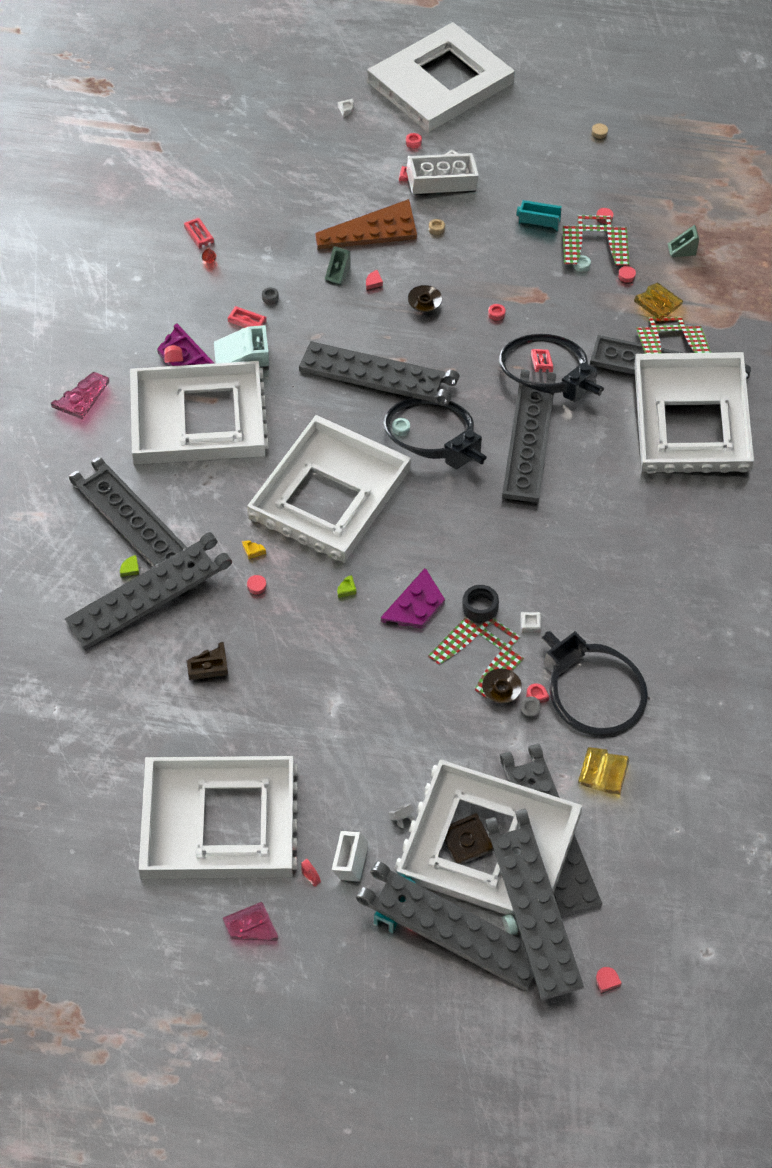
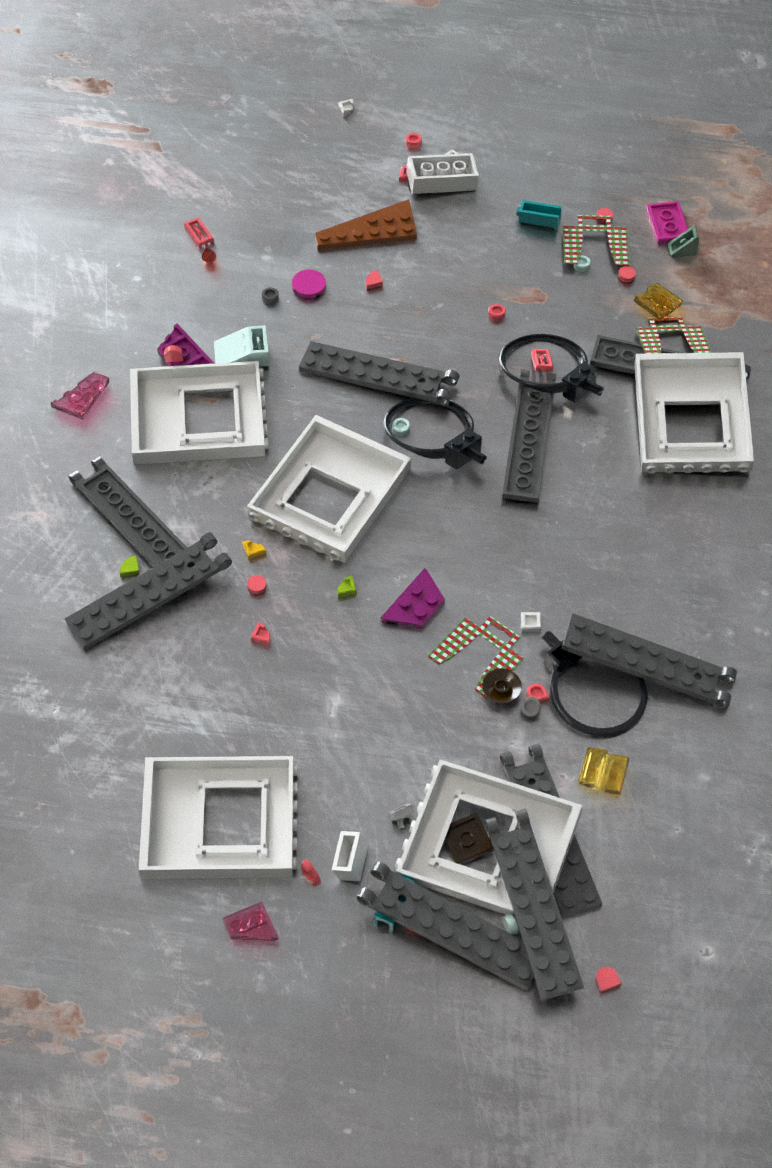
dark brown wing [186,642,228,680] -> none
coral tile [228,306,267,328] -> none
sand green slope [325,246,351,284] -> none
white panel [367,22,515,133] -> none
dark brown dish [408,285,442,312] -> none
tan tile [428,219,445,235] -> none
black tyre [462,585,499,622] -> none
tan tile [591,123,608,139] -> none
none -> coral tile [251,622,271,646]
none -> dark pink tile [292,269,326,298]
none -> dark grey hinge [561,613,737,708]
none -> dark pink tile [646,201,688,244]

